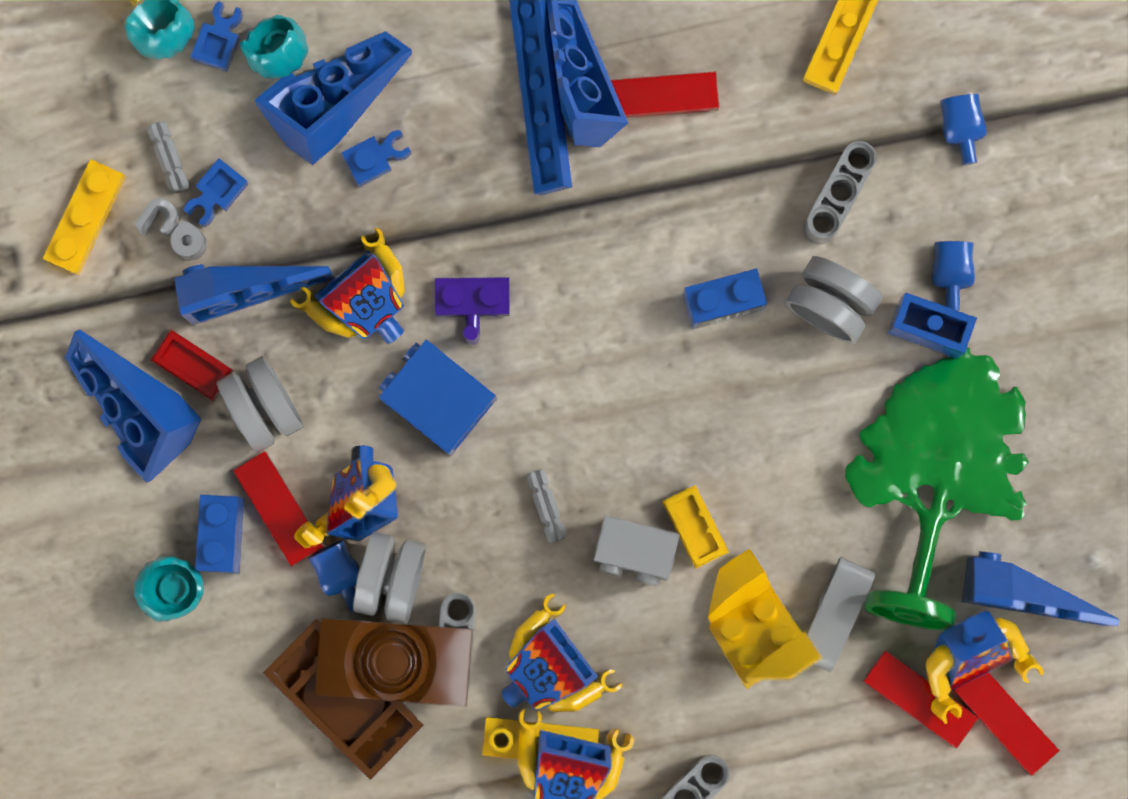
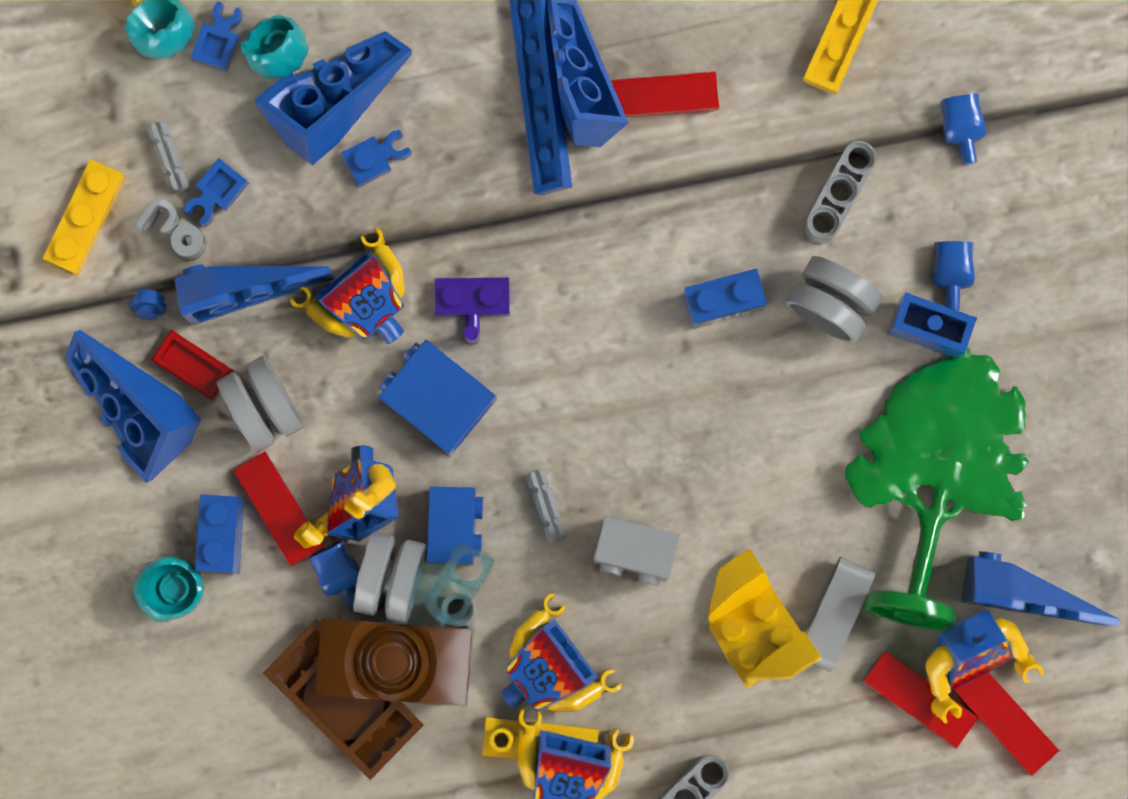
yellow plate [662,485,729,569] -> none
none -> blue plate [129,289,167,320]
none -> clear light blue piece [425,543,494,626]
none -> blue brick [427,486,483,565]

